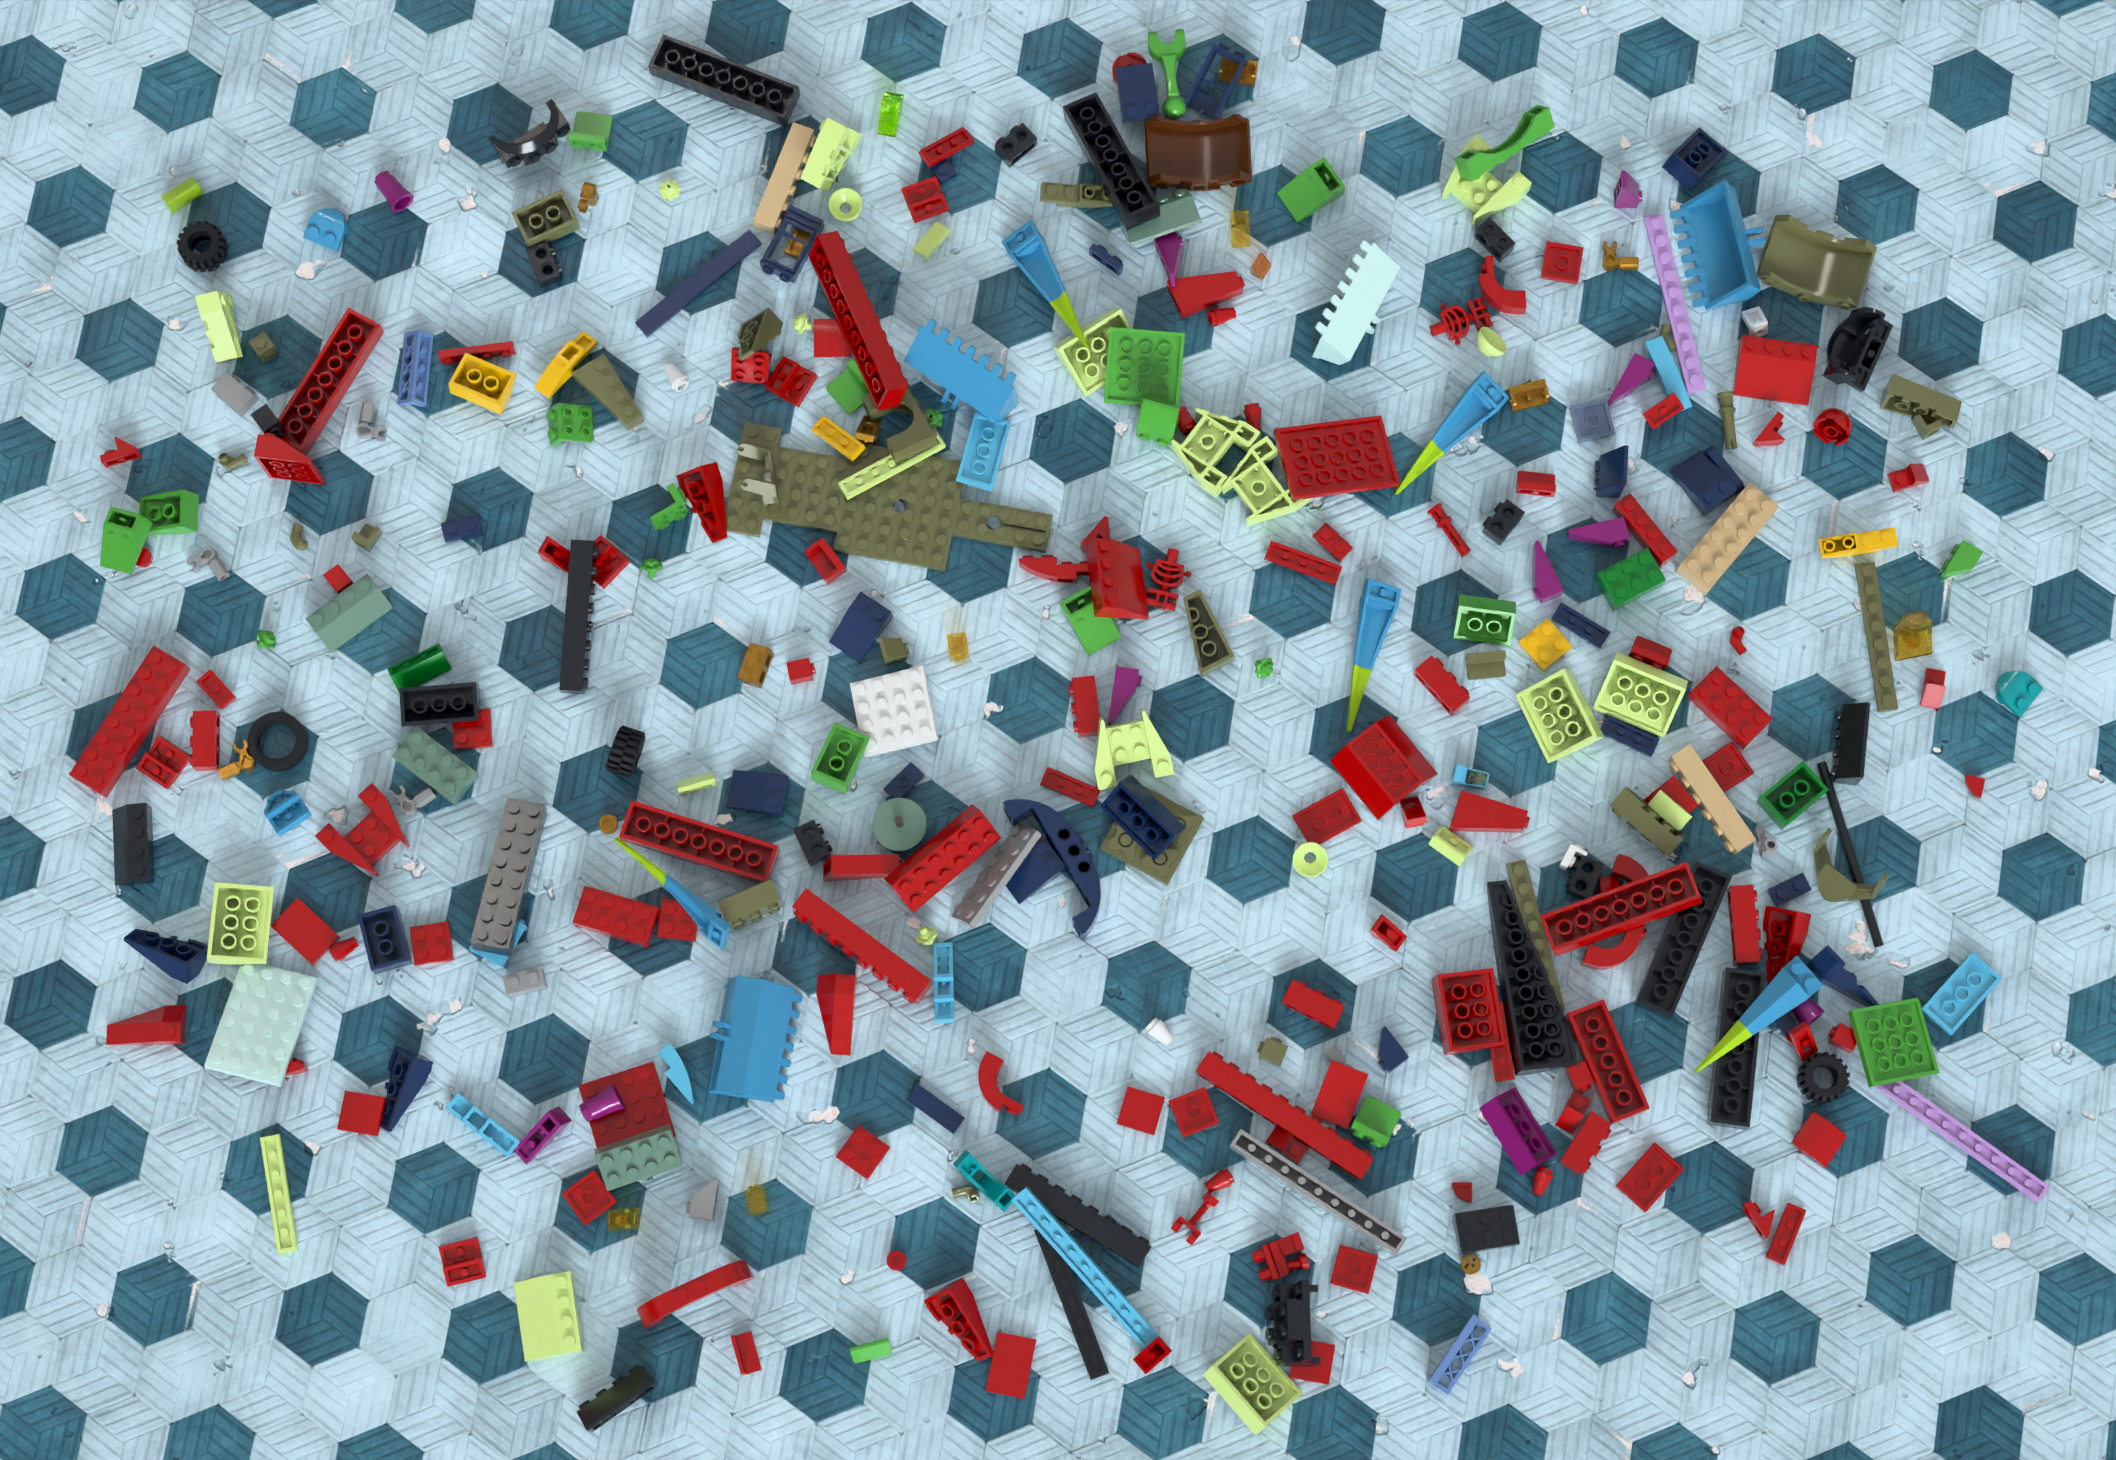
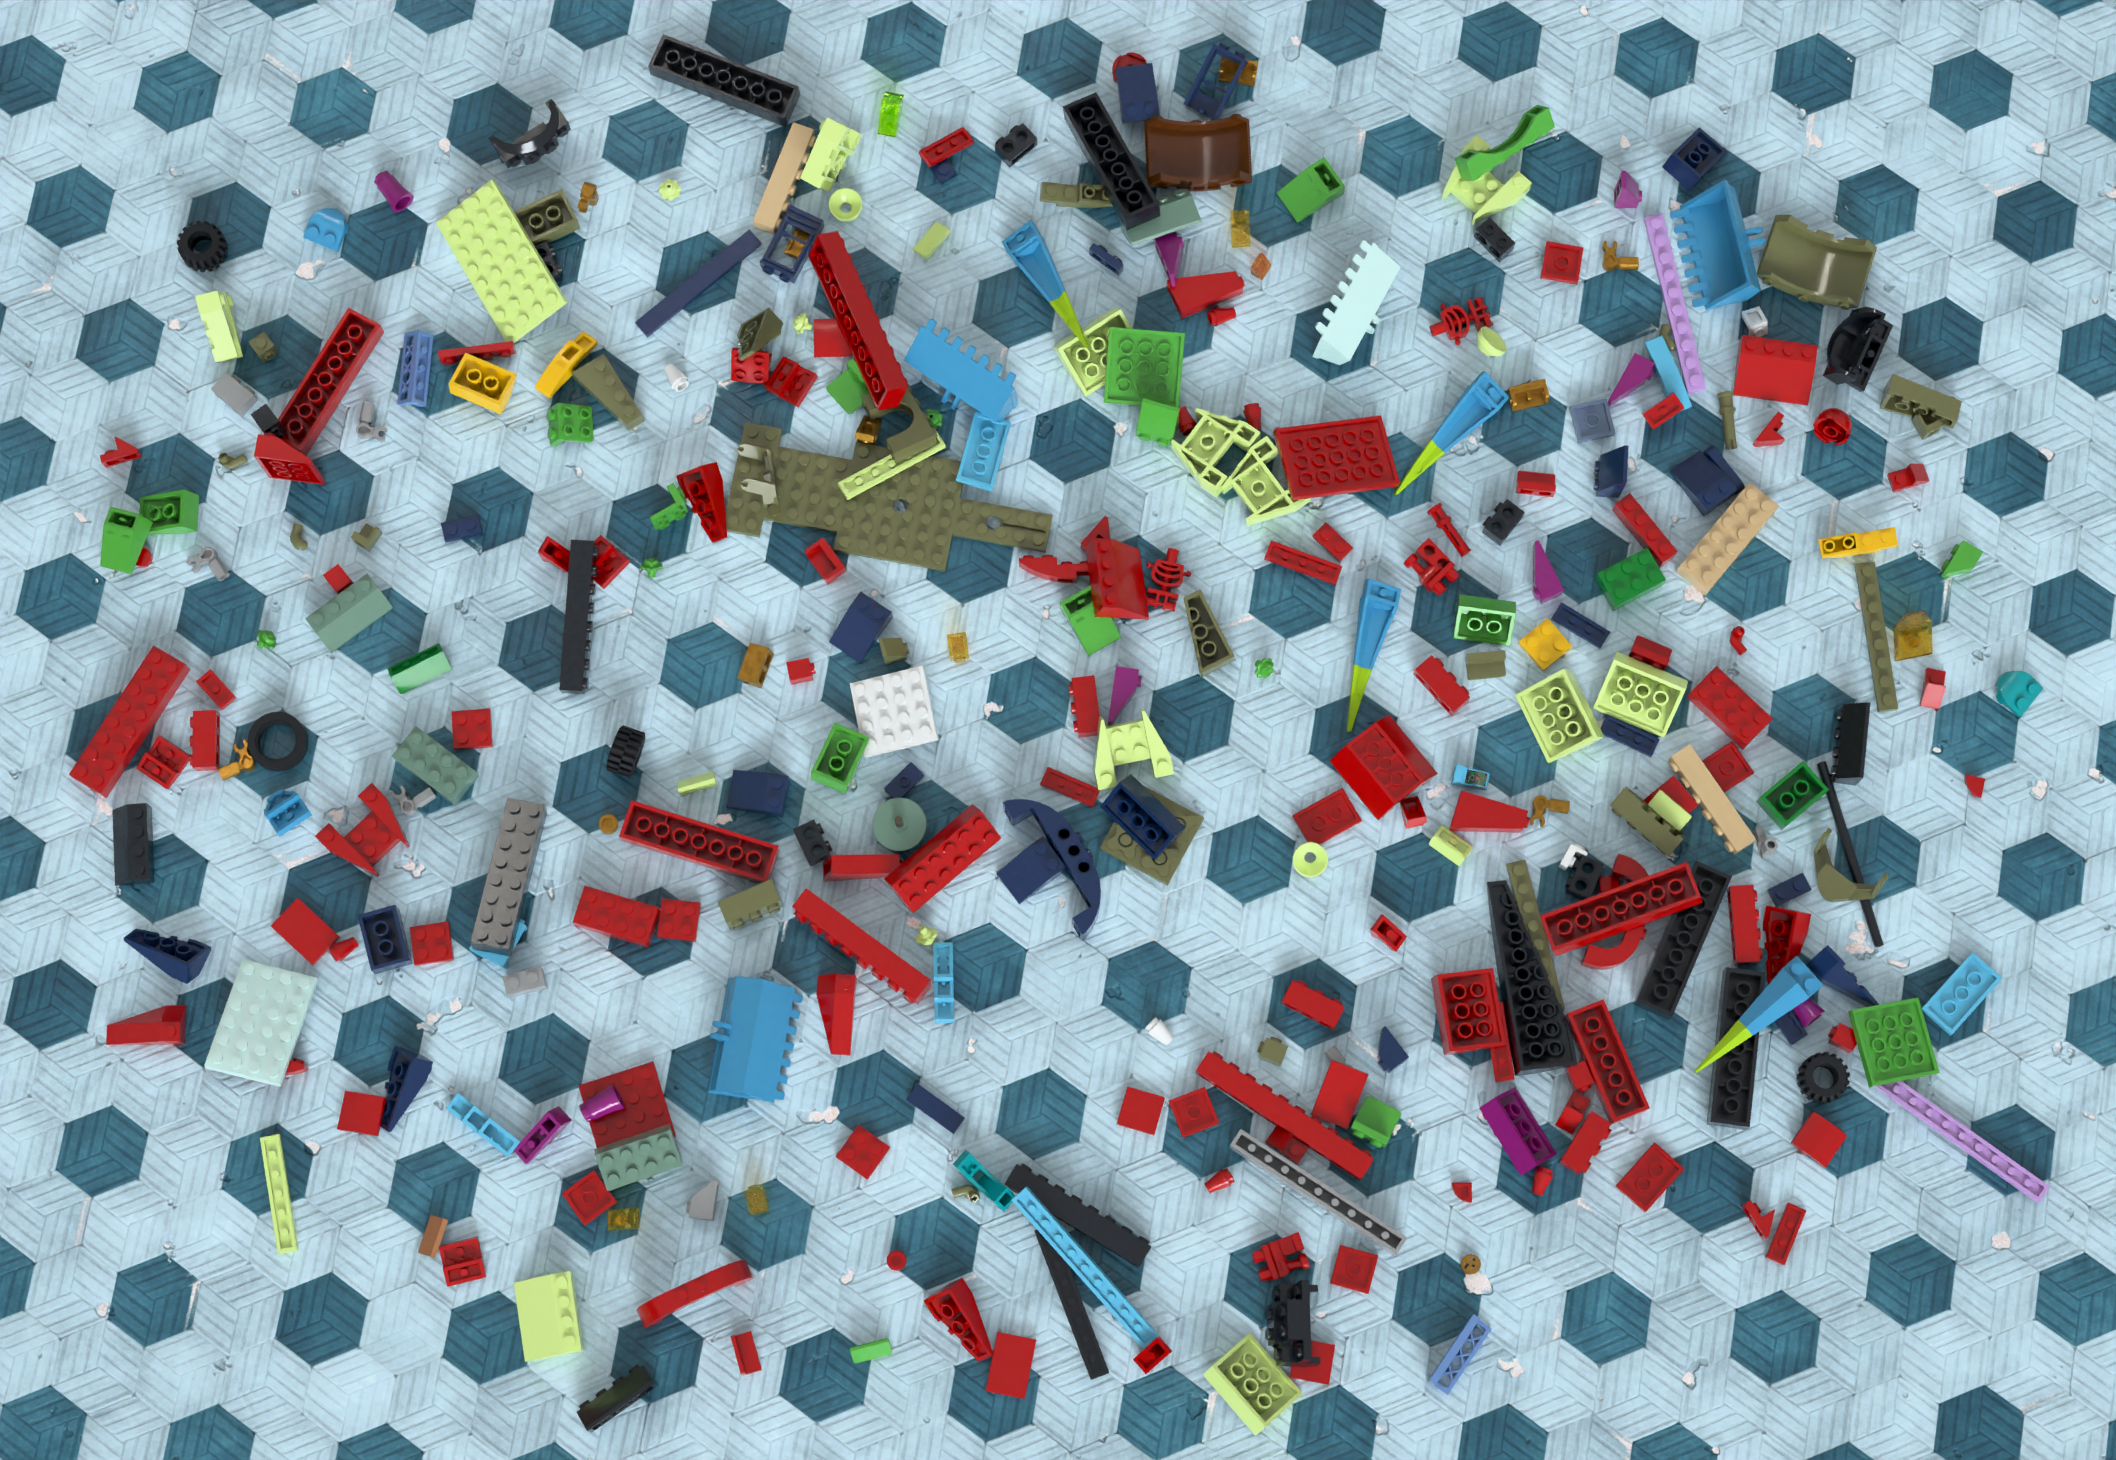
lime panel [161,177,204,213] -> none
yellowish green slope [207,882,274,965] -> none
black slope [399,682,481,727] -> none
bright green bracket [568,111,613,151] -> none
dark azure plate [614,837,731,949] -> none
medium azure slope [658,1043,695,1104] -> none
yellow plate [811,415,865,462] -> none
red slope [901,176,950,223] -> none
light grey plate [951,823,1042,928] -> none
red arch [978,1051,1024,1116] -> none
bright green piece [1148,29,1186,120] -> none
red bar [1171,1192,1219,1245] -> none
black brick [1452,1205,1520,1255] -> none
red arch [1477,256,1526,314] -> none
magenta slope [1566,517,1630,548] -> none
red slope [1785,1021,1818,1062] -> none
none -> nougat tile [418,1215,448,1258]
none -> yellowish green plate [436,179,568,343]
none -> red hips [1403,538,1460,596]
none -> pearl gold bar [1530,795,1570,827]

